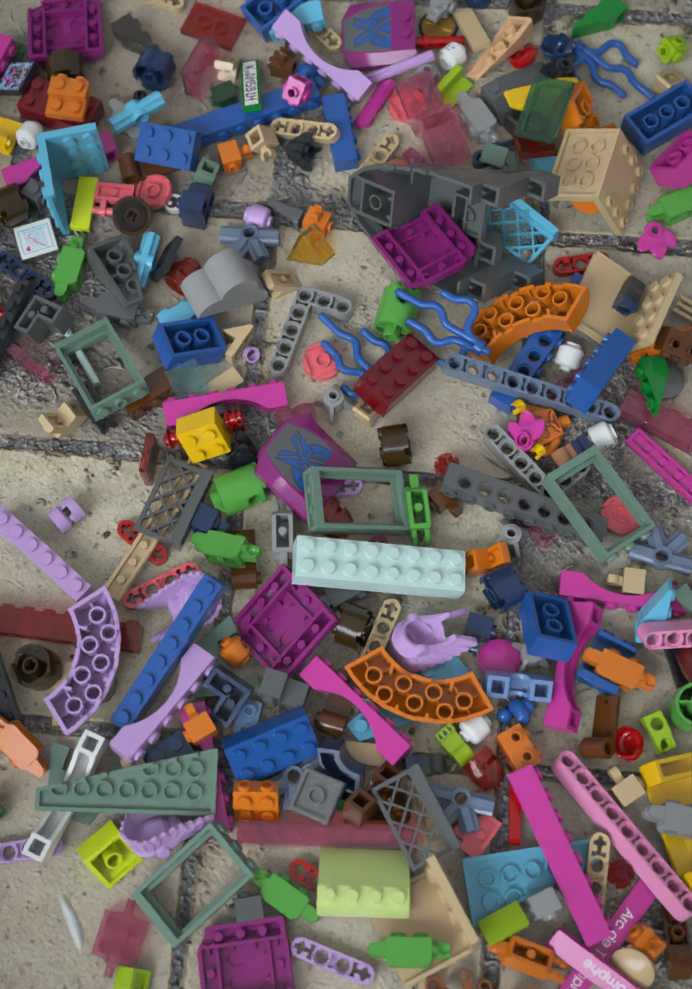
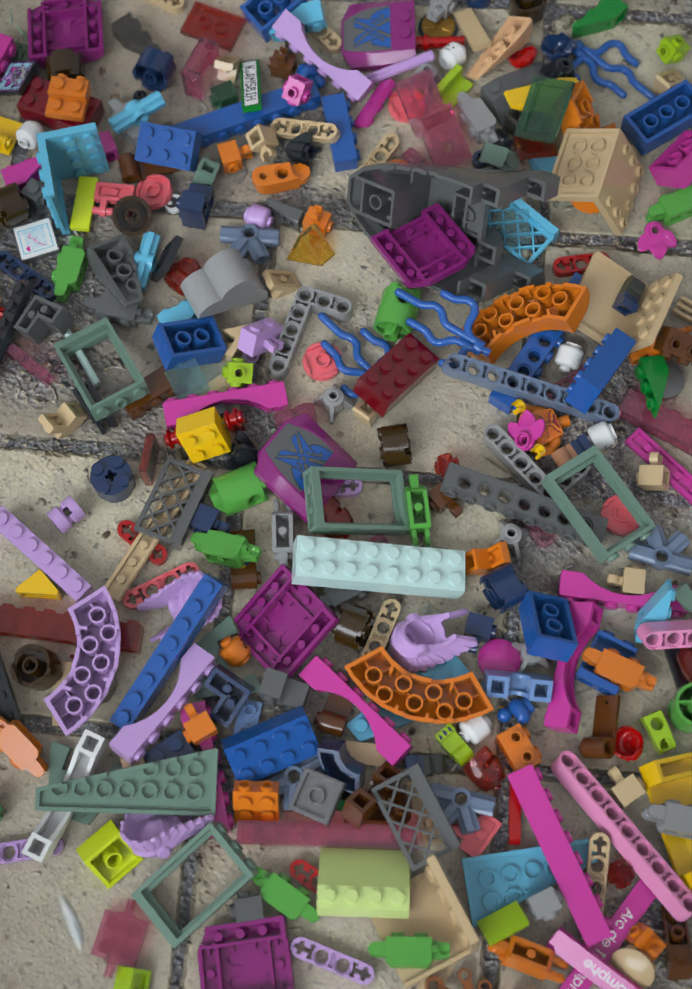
none -> yellow slope [15,569,62,600]
none -> dark blue brick [90,456,135,503]
none -> lime brick [222,358,253,387]
none -> lavender brick [237,317,284,357]
none -> orange piece [252,162,311,195]
none -> black axle [496,127,511,147]
none -> tan brick [636,452,670,491]

